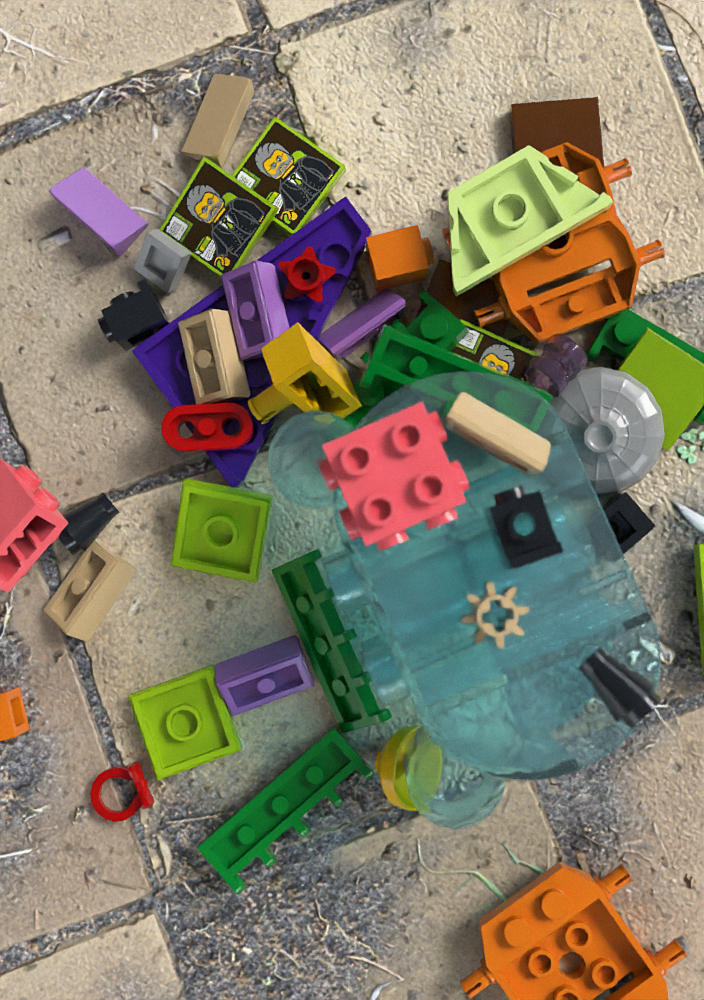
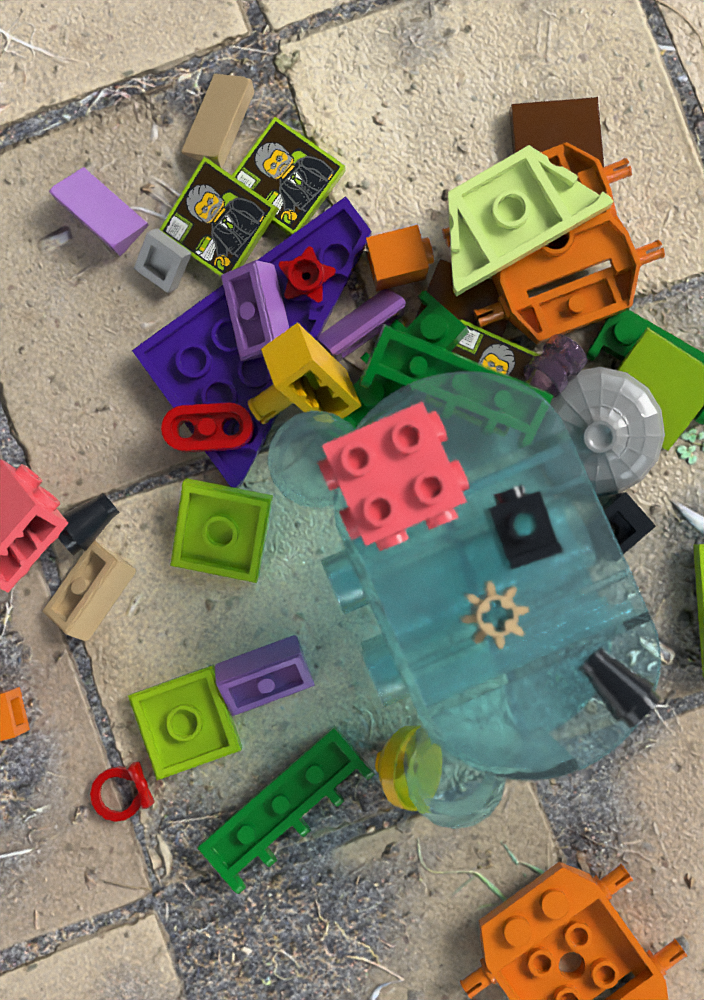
black brick [97,279,170,351] -> none
tan slope [178,309,250,405] -> none
green hinge [271,549,392,733] -> none
tan slope [443,392,551,477] -> none

